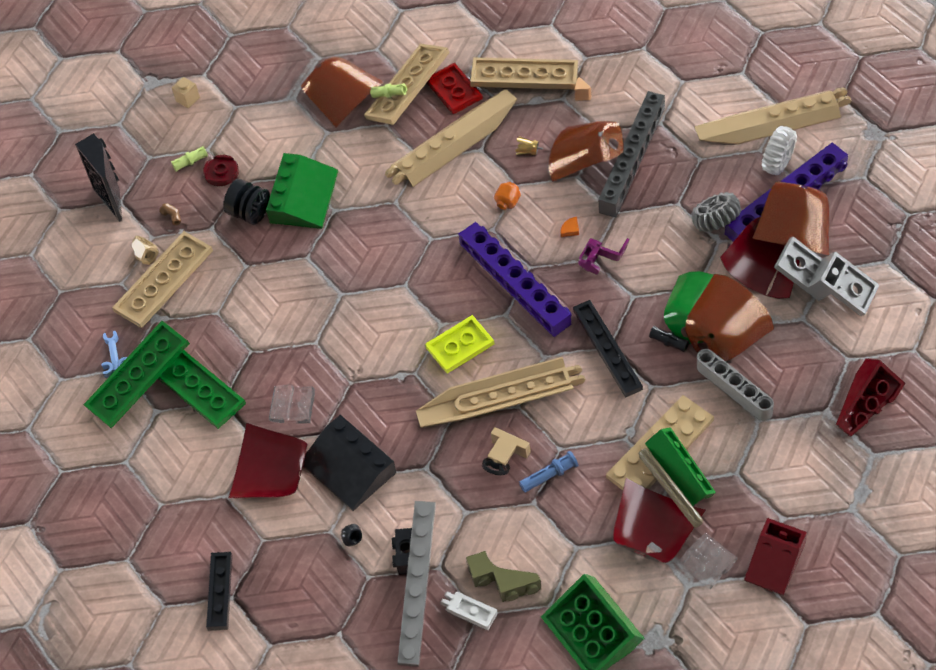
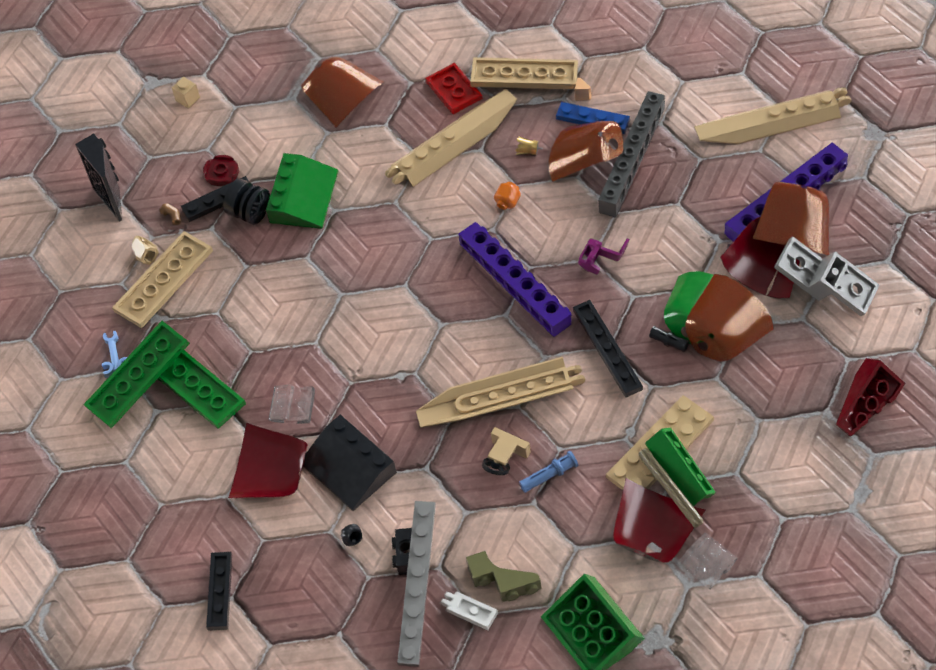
yellowish green pin [171,146,208,171] -> none
tan plate [364,43,450,125] -> none
yellowish green pin [370,83,407,98] -> none
neon yellow plate [425,315,495,374] -> none
orange tile [561,216,579,237] -> none
light grey gear [691,192,742,232] -> none
light grey beam [697,349,774,421] -> none
dark red slope [744,518,807,596] -> none
white gear [762,126,797,176] -> none
none -> black plate [181,176,249,222]
none -> blue plate [556,102,630,134]

